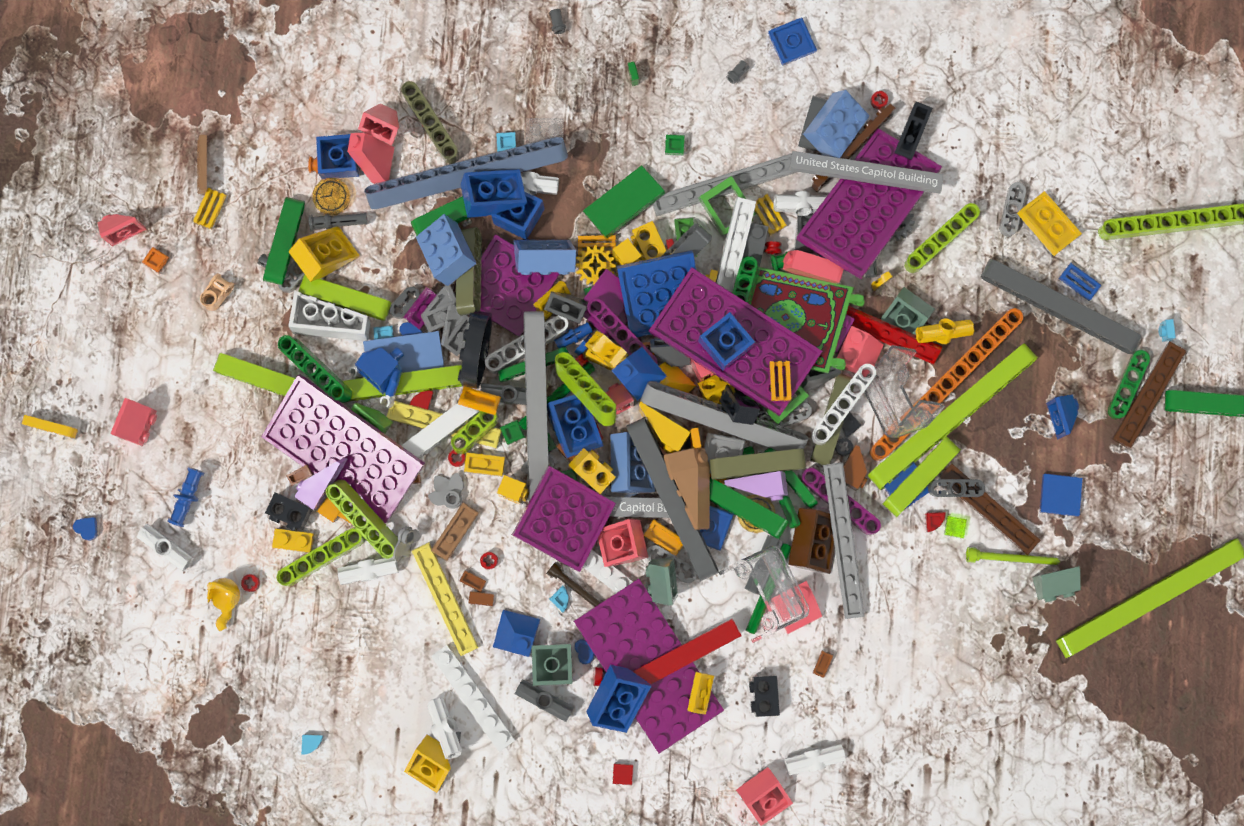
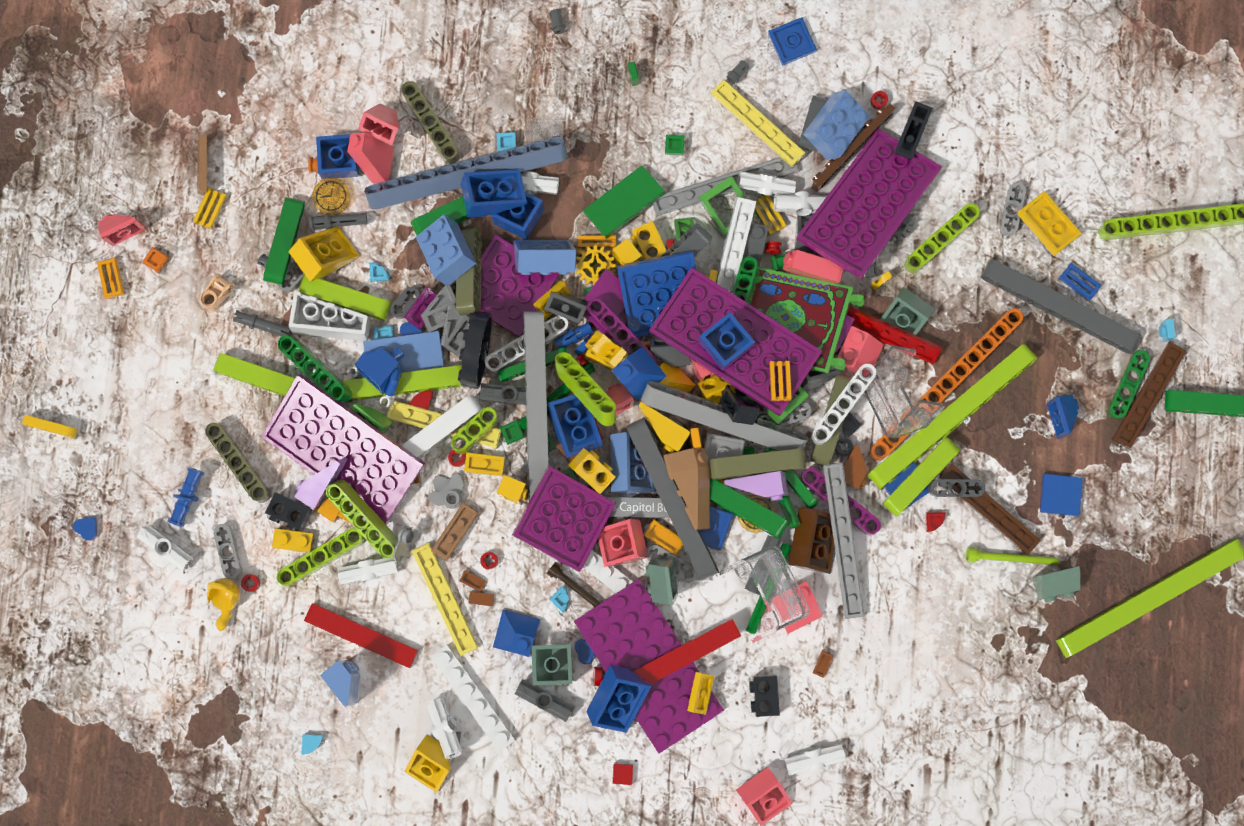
coral slope [110,398,157,446] -> none
piece [286,464,313,486] -> none
light orange tile [458,387,501,415] -> none
light grey tile [789,151,943,194] -> none
yellow piece [915,318,974,344] -> none
clear neon green tile [944,516,967,539] -> none
none -> light orange tile [97,258,125,299]
none -> olive beam [205,422,270,503]
none -> light grey beam [214,524,242,579]
none -> dark grey pin [233,310,291,337]
none -> red tile [304,603,418,668]
none -> medium blue slope [320,660,360,707]
none -> medium azure tile [369,262,390,282]
none -> light yellow tile [711,80,806,167]
none -> white piece [737,171,796,195]

